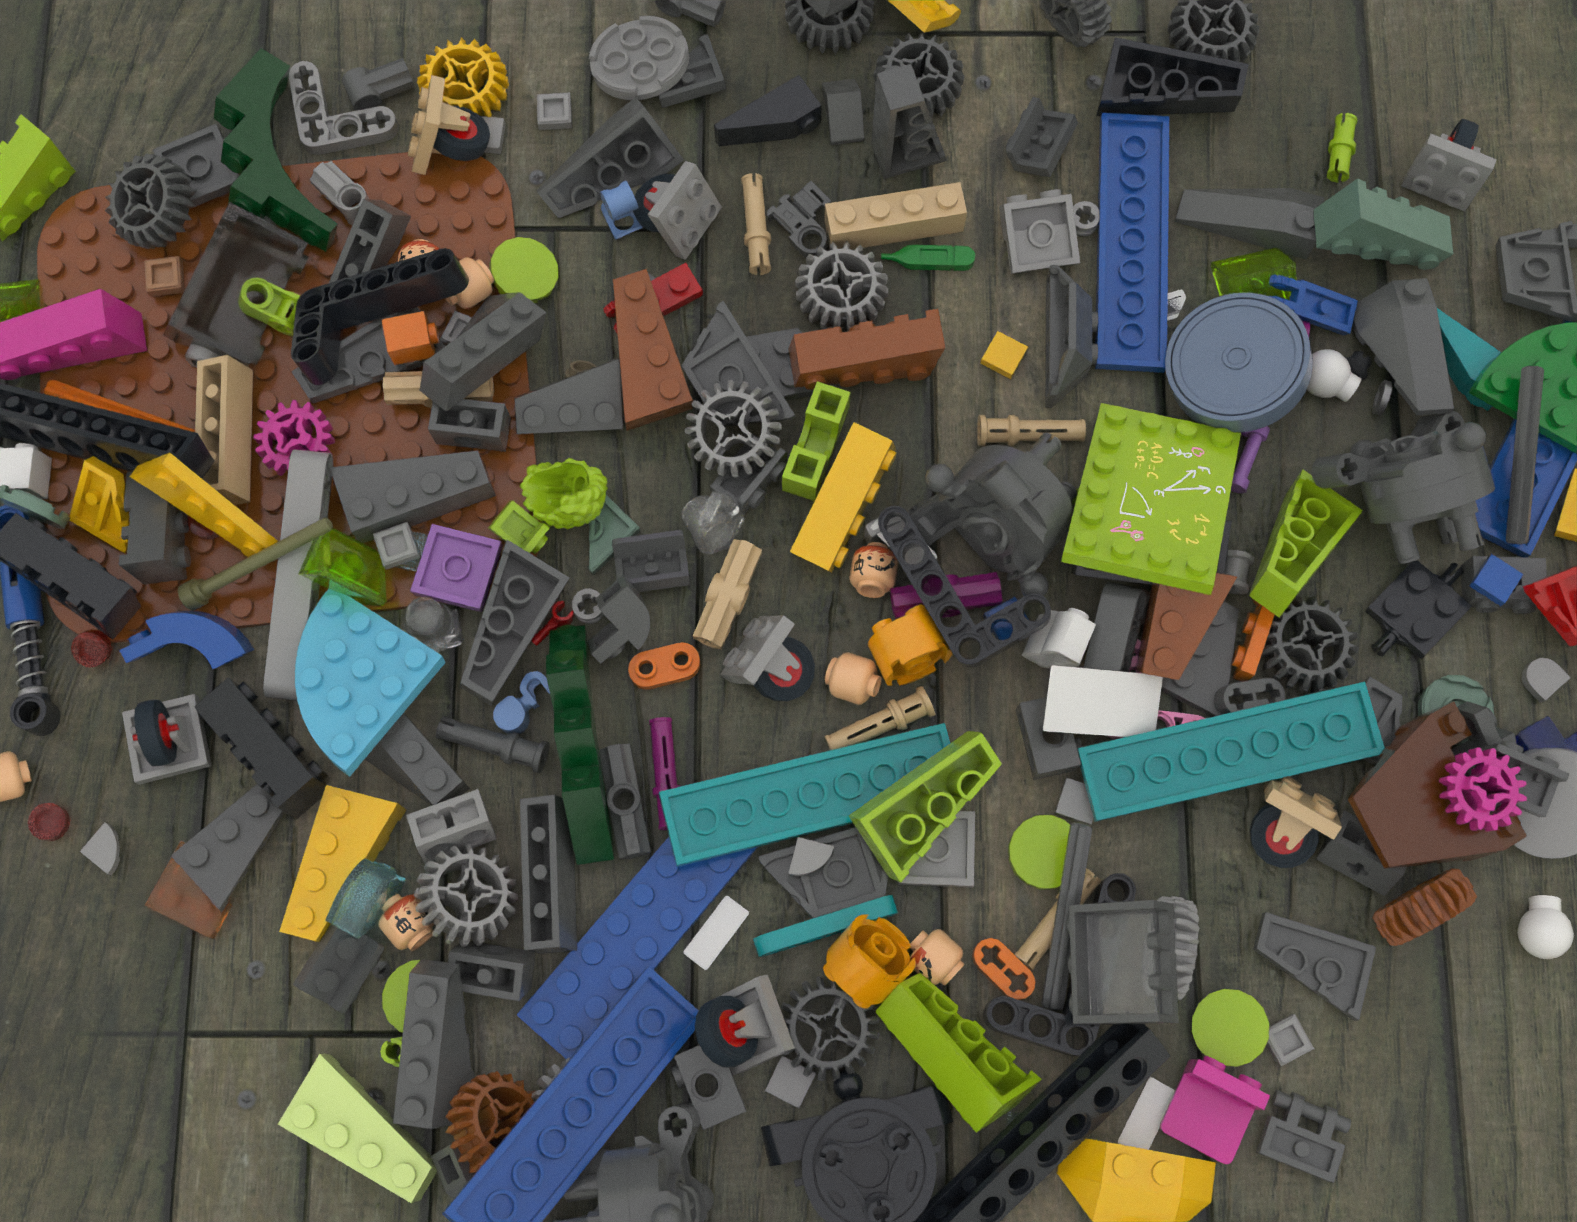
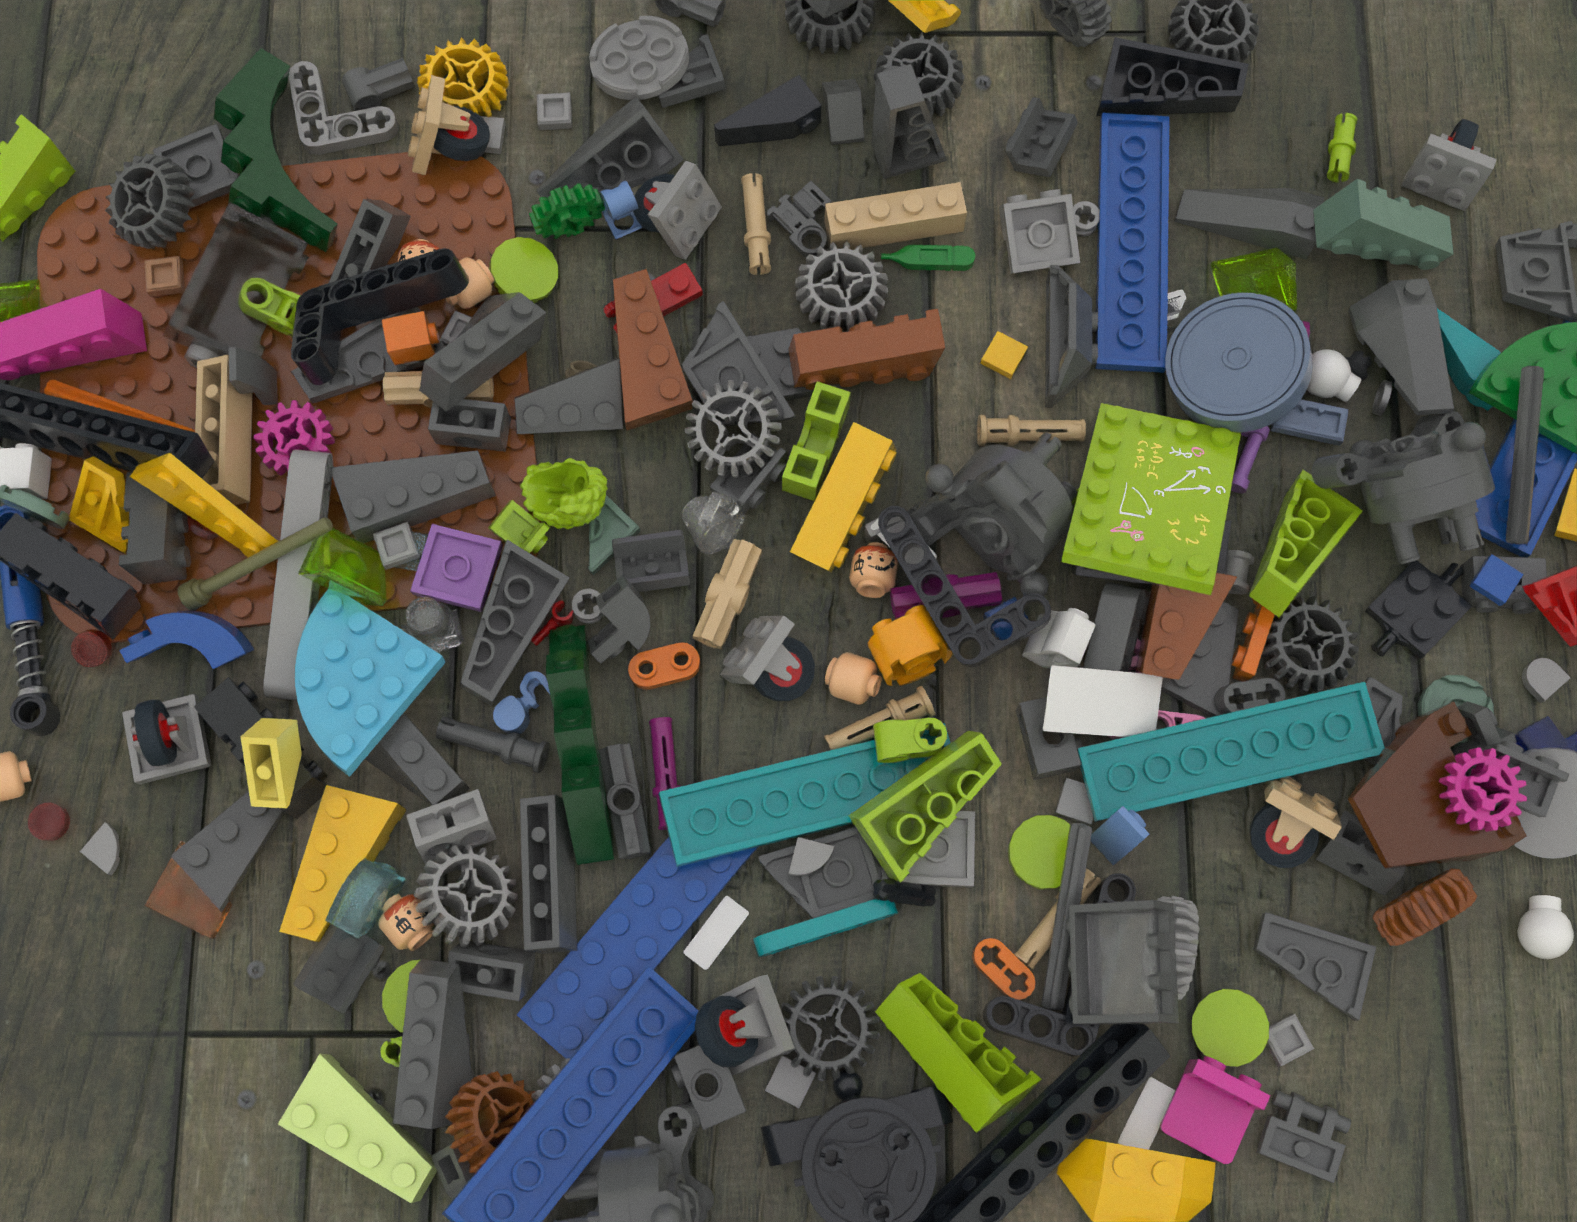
light grey piece [310,161,369,225] -> none
light orange brick [823,914,916,1009] -> none
light nougat head [910,929,964,986] -> none
blue hinge [1269,275,1358,335] -> none
none -> dark grey slope [228,346,278,405]
none -> light yellow slope [241,718,302,809]
none -> green gear [529,183,605,239]
none -> lime piece [873,717,947,763]
none -> black axle [873,879,936,907]
none -> medium blue slope [1091,806,1149,865]
none -> sand blue plate [1270,399,1349,446]

